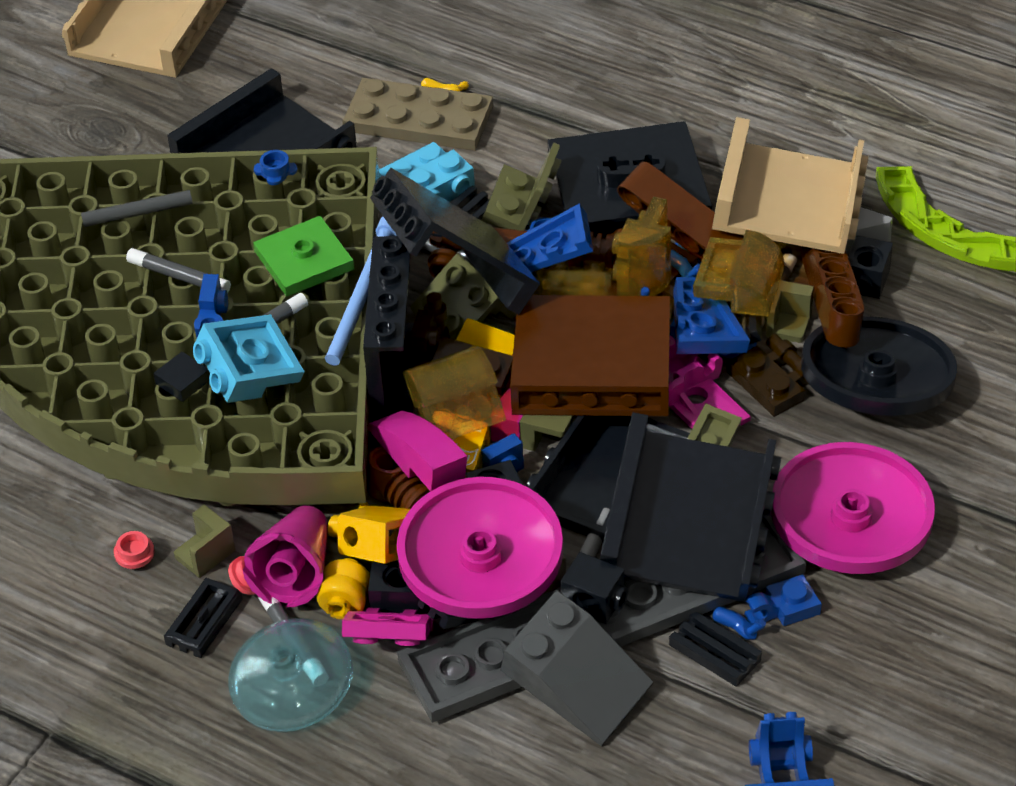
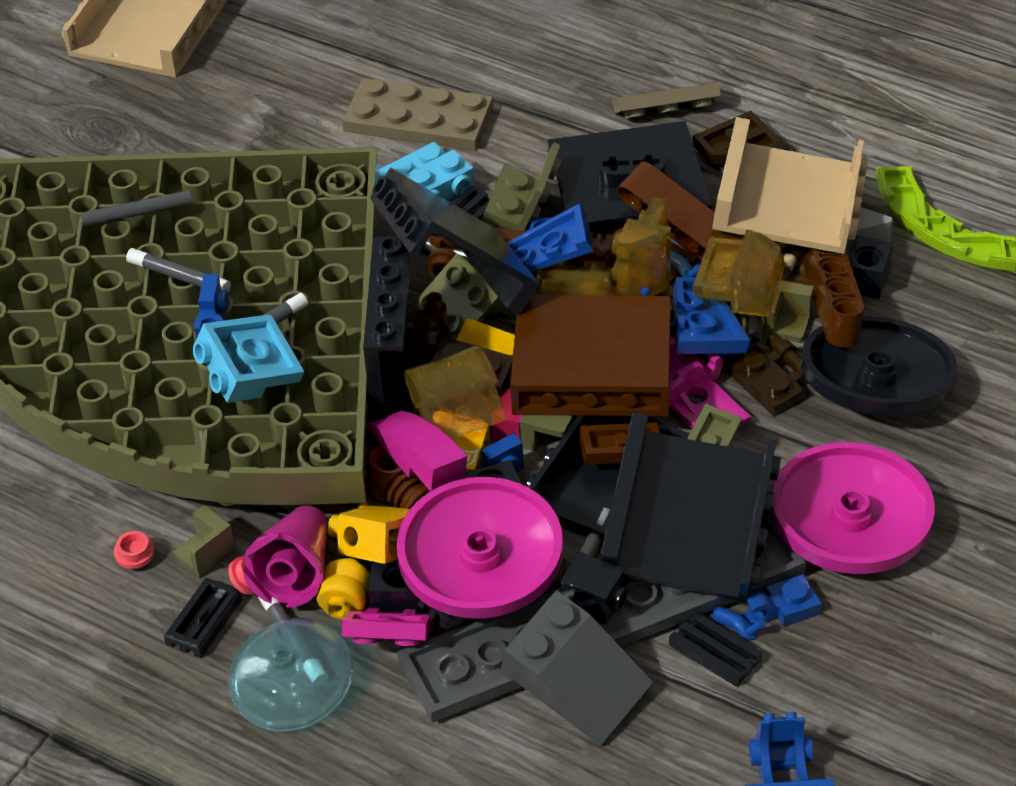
black tile [154,352,210,402] -> none
black panel [167,68,357,153] -> none
bright green plate [253,216,354,297] -> none
blue plate [254,150,297,185] -> none
light blue bar [325,217,397,366] -> none
yellow piece [421,78,469,91] -> none
none -> reddish brown plate [579,422,660,465]
none -> dark tan plate [613,82,721,119]
none -> dark brown wing [693,111,789,166]

